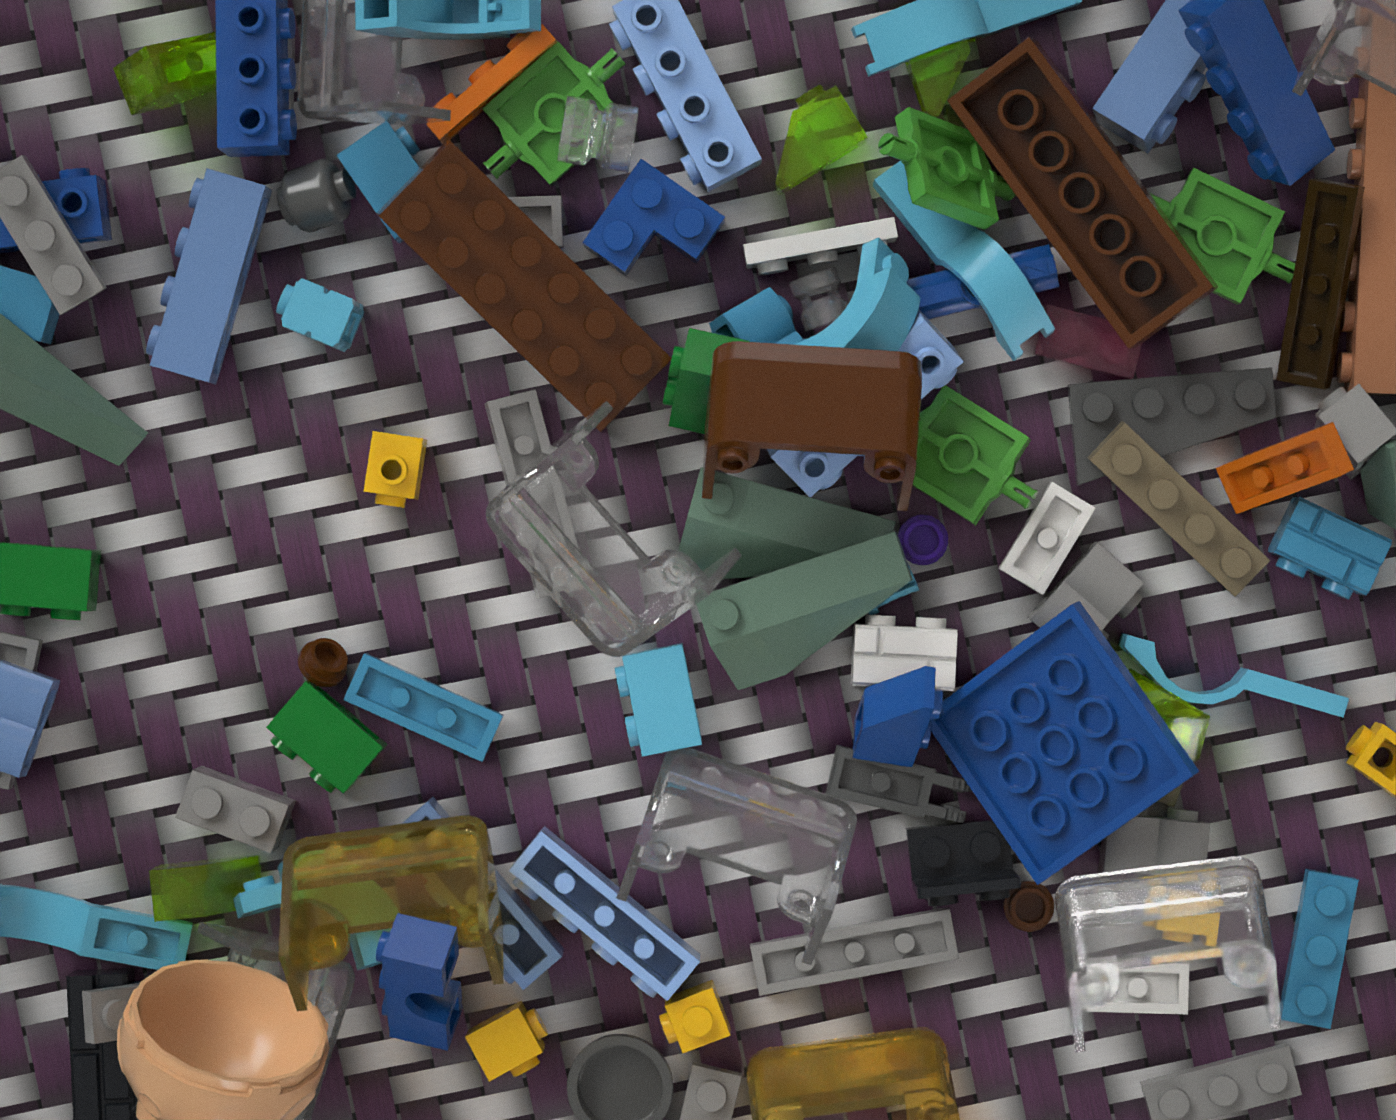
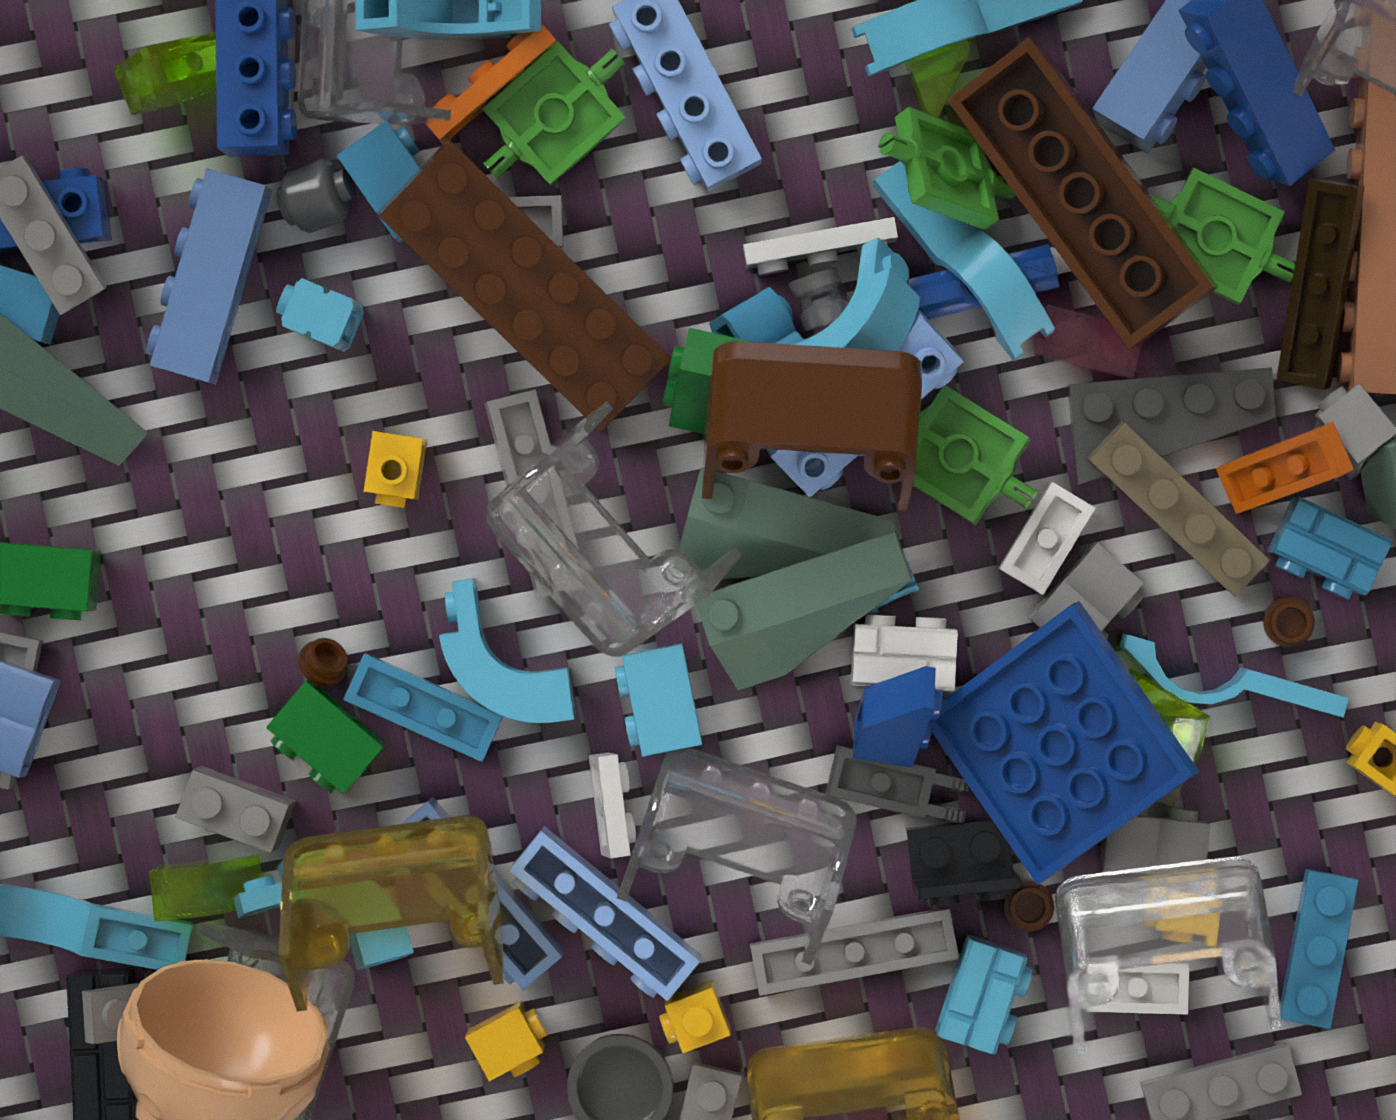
blue arch [376,913,463,1051] -> none
clear wheel [557,96,638,173] -> none
blue brick [582,159,725,276] -> none
clear neon green slope [775,85,868,196] -> none
dark purple plate [898,515,948,565] -> none
none -> medium azure arch [439,578,576,723]
none -> white plate [588,752,636,858]
none -> medium azure brick [935,934,1033,1055]
none -> reddish brown plate [1263,597,1315,648]

